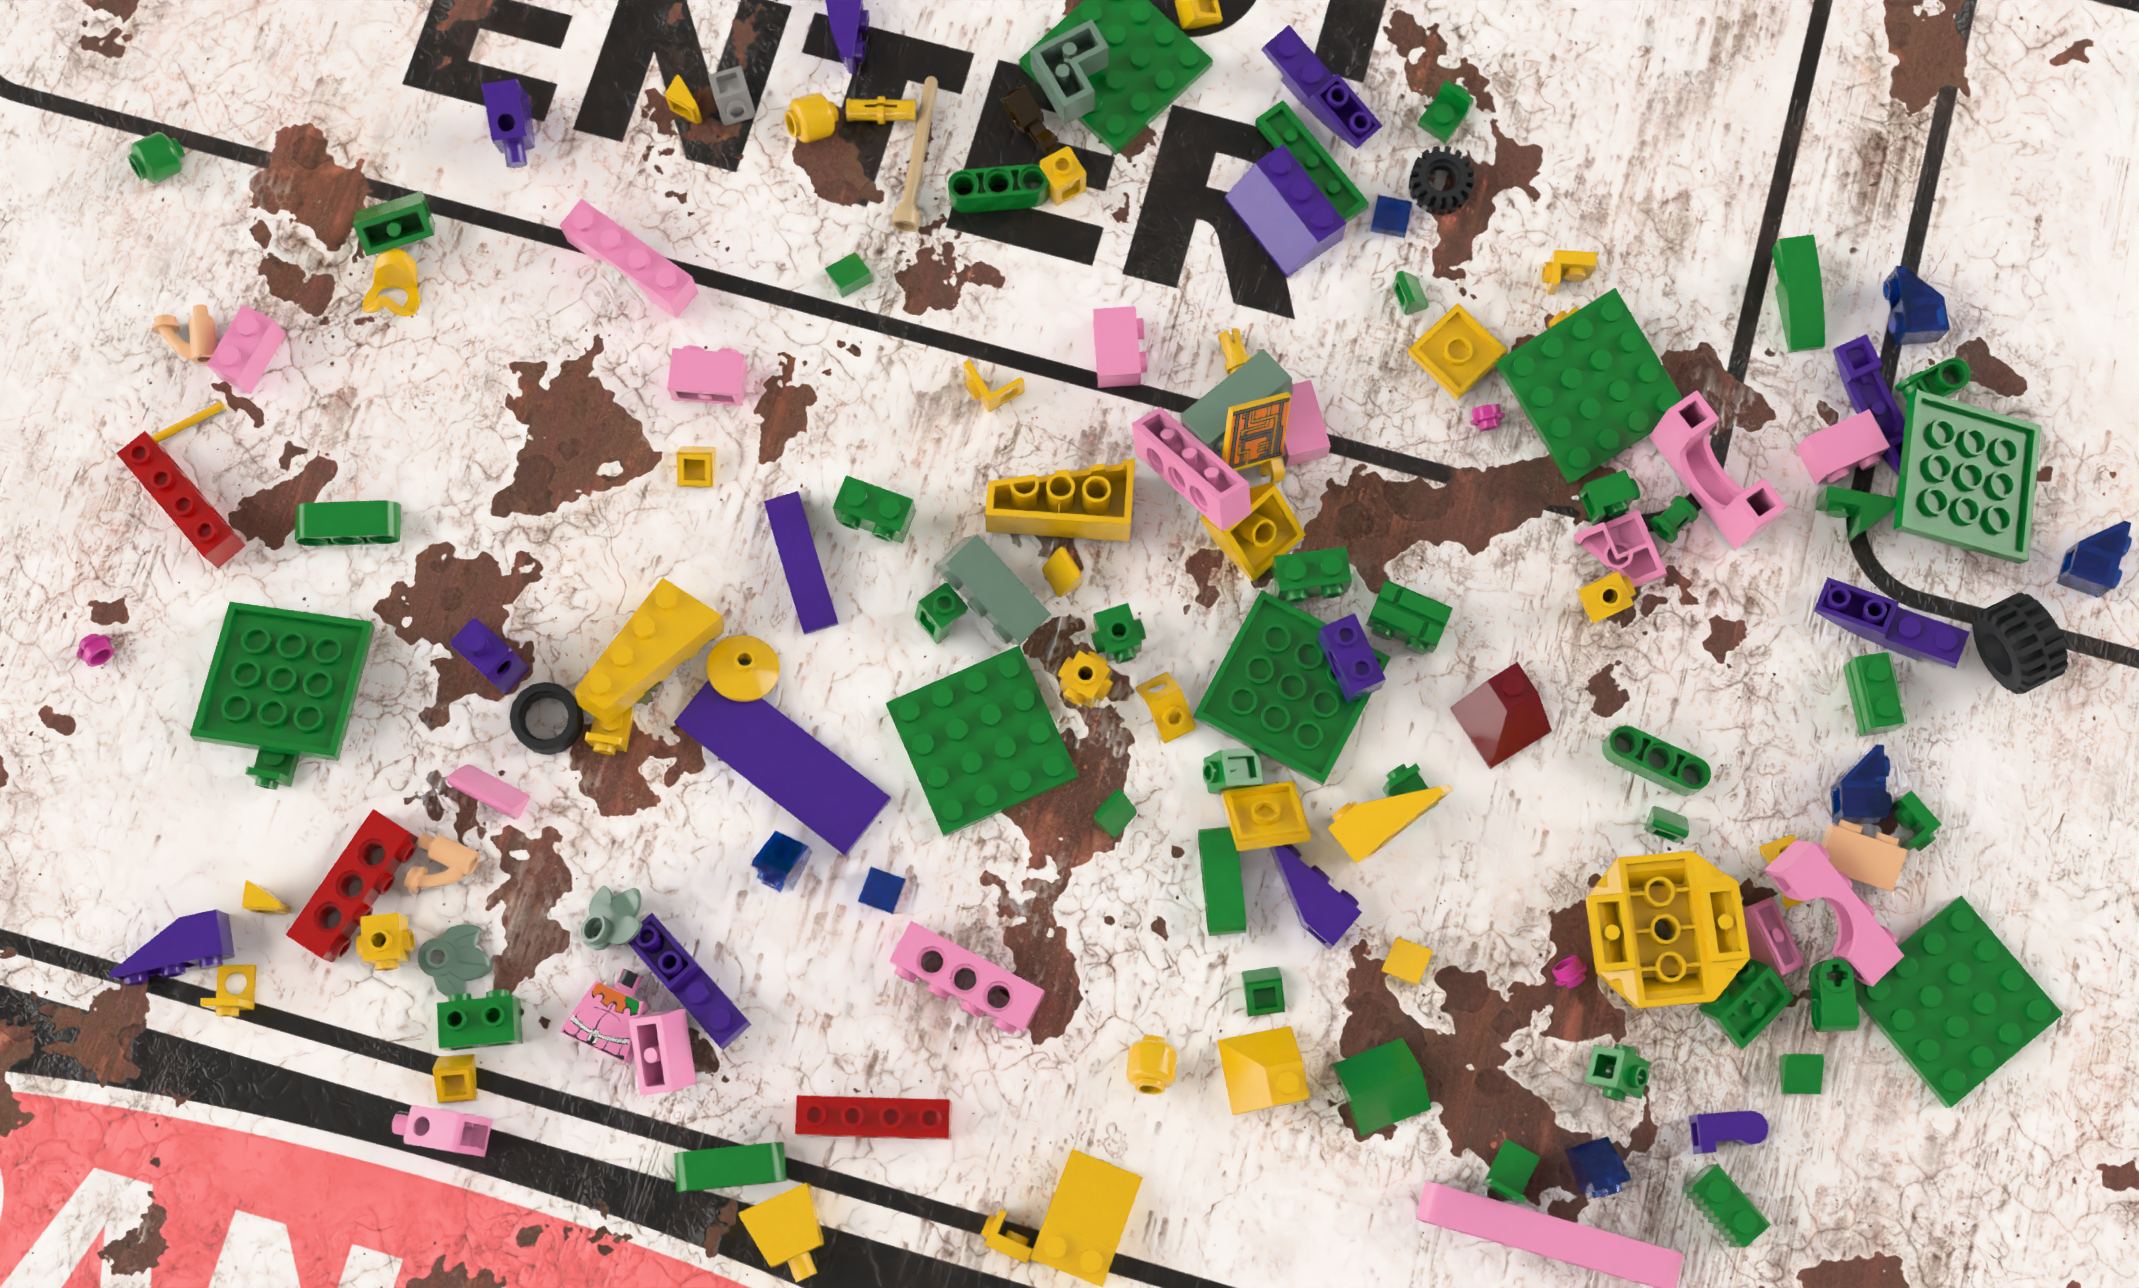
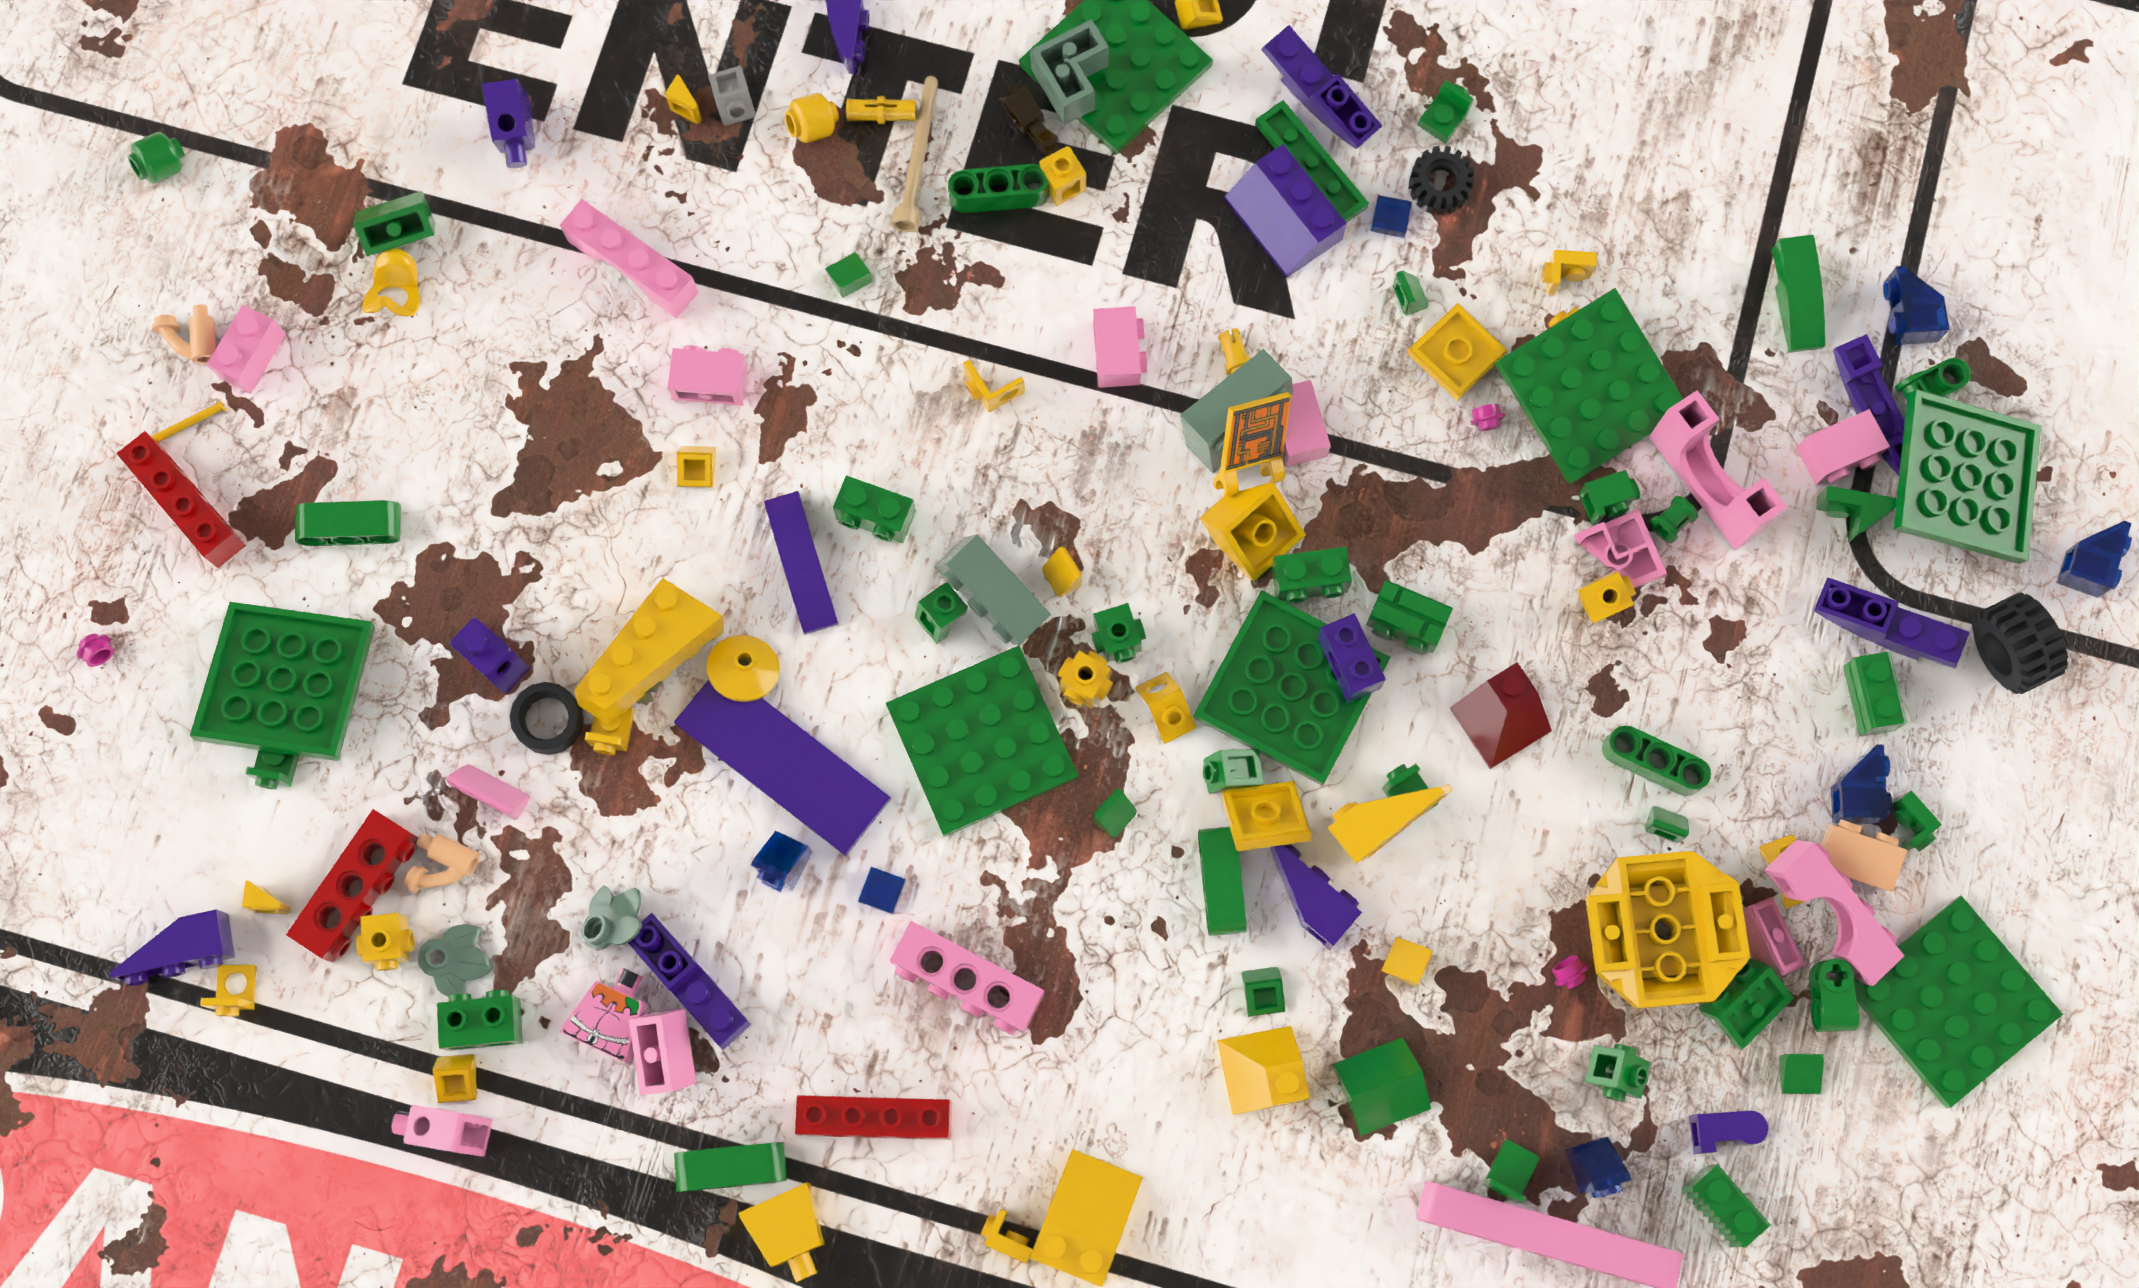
yellow wedge [985,458,1135,542] -> none
yellow head [1126,1035,1177,1095] -> none
bright pink brick [1132,407,1252,531] -> none

